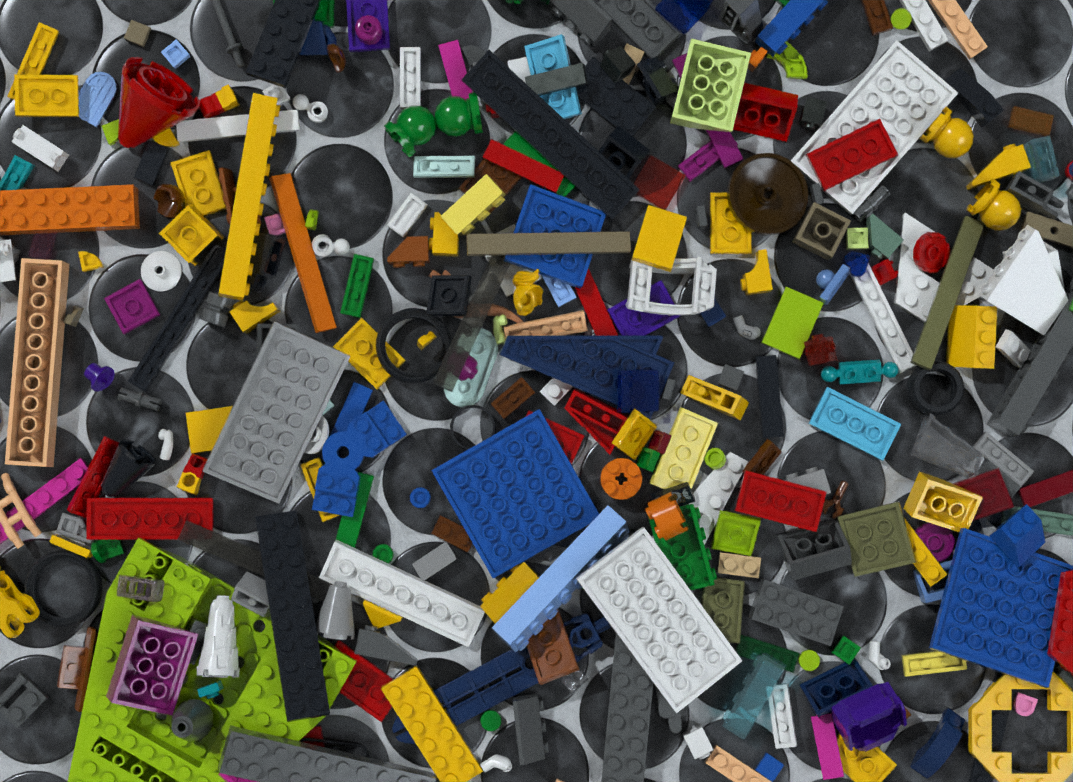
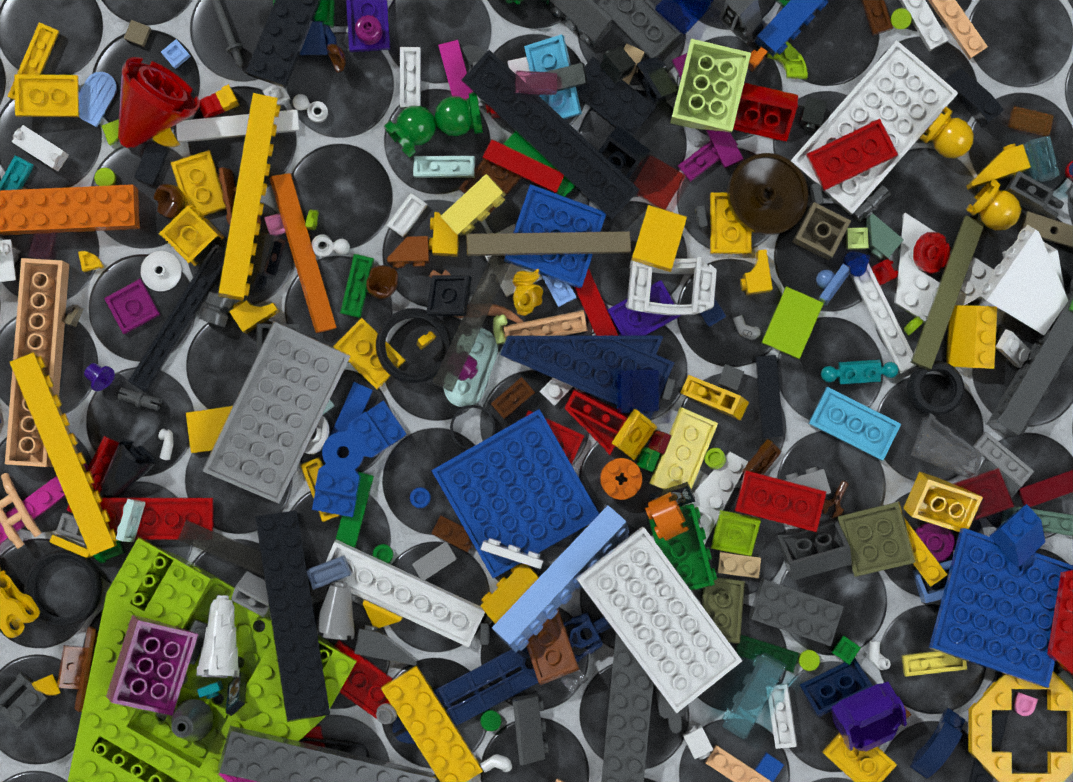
slope [117,575,164,602] -> none
leg [176,453,207,496] -> none
clear red brick [804,334,837,366] -> none
dark pink tile [811,713,844,780] -> none
none -> yellow brick [10,352,118,556]
none -> yellow tile [31,674,61,696]
none -> lime tile [94,168,116,186]
none -> light aqua plate [116,499,146,542]
none -> black tile [226,672,247,716]
none -> sand blue tile [307,555,352,590]
none -> reddish brown hair [366,265,398,299]
none -> light grey plate [376,703,397,724]
none -> dark grey tile [480,622,490,645]
none -> white plate [481,538,544,569]
none -> clear pink tile [515,70,557,95]
none -> lime tile [904,316,924,335]

